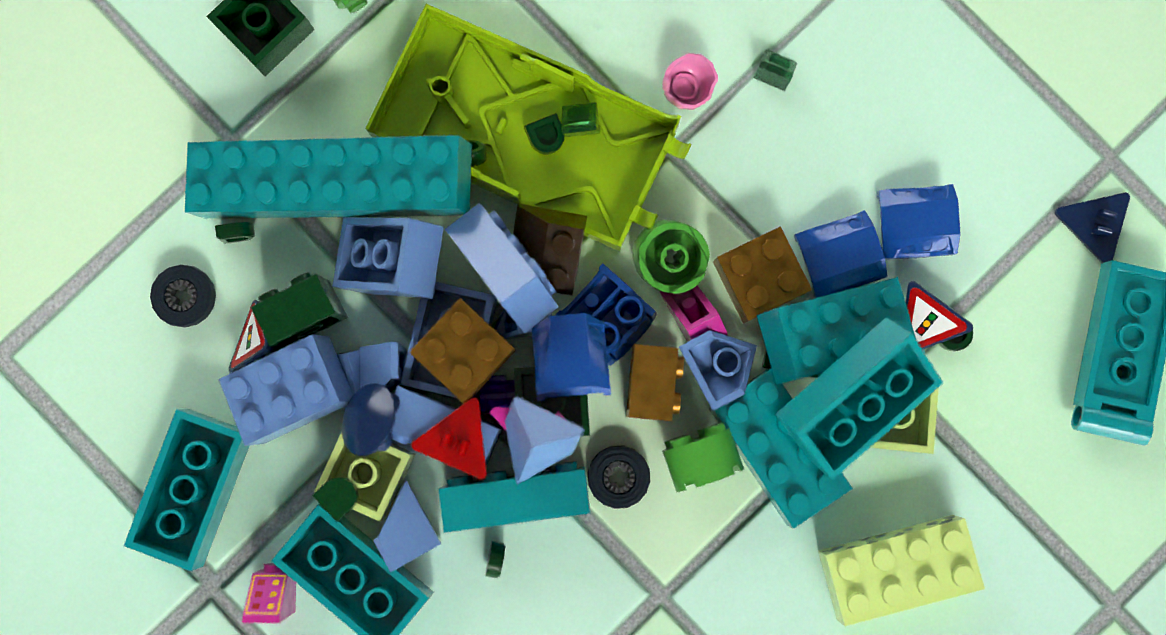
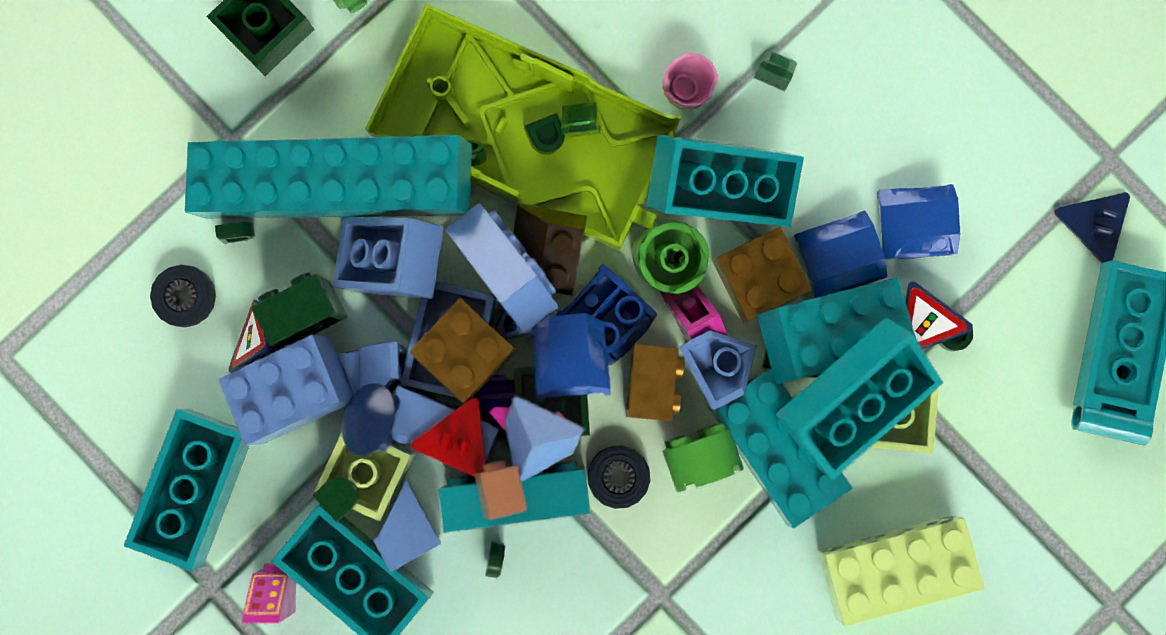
none -> nougat brick [474,460,527,519]
none -> teal brick [646,134,804,227]

